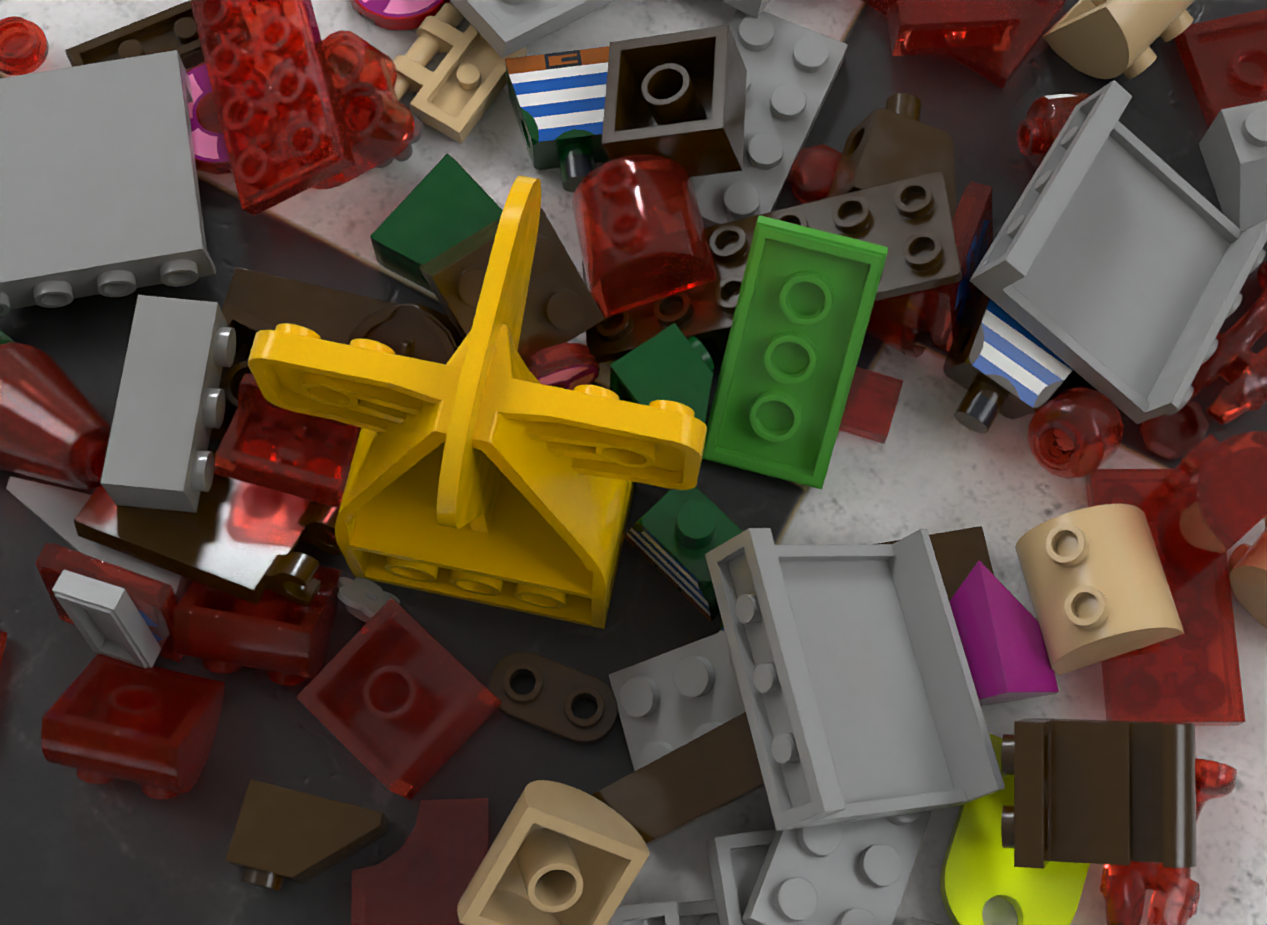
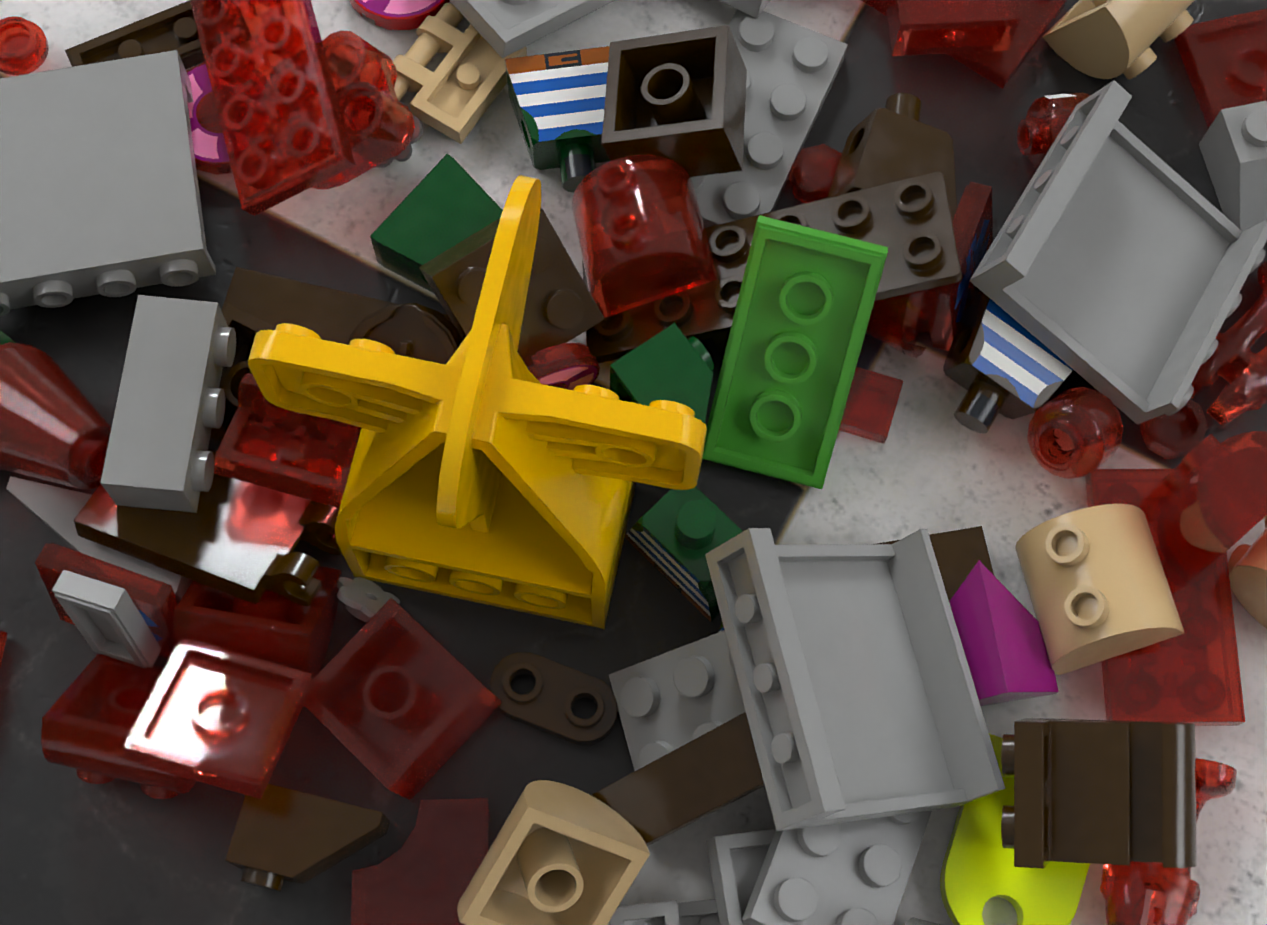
none -> clear red tile [123,637,312,799]

